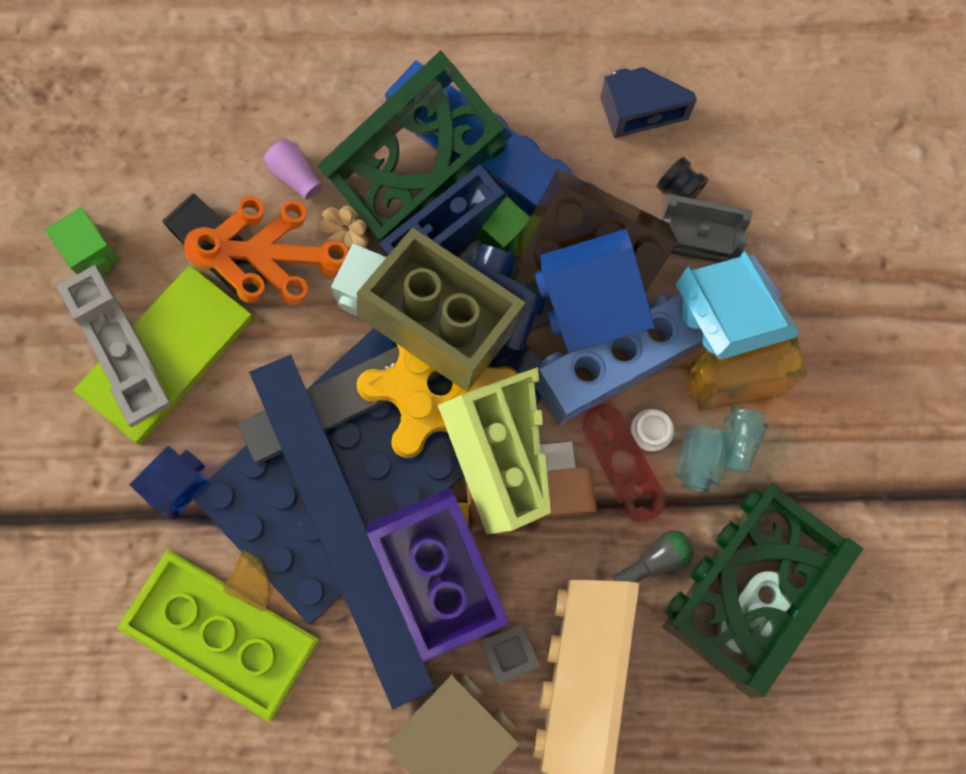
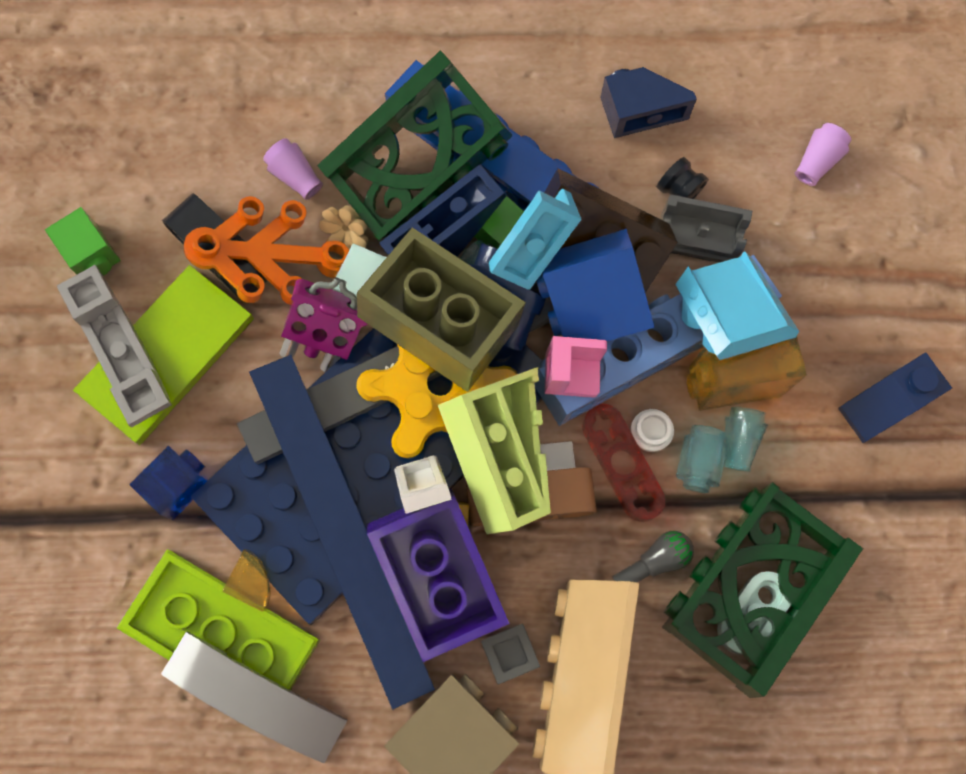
none -> light grey slope [161,631,347,763]
none -> magenta piece [280,277,367,372]
none -> white tile [394,455,452,514]
none -> medium azure panel [489,189,582,290]
none -> bright pink panel [545,336,607,398]
none -> lavender cone [795,123,851,186]
none -> dark blue slope [838,352,952,443]

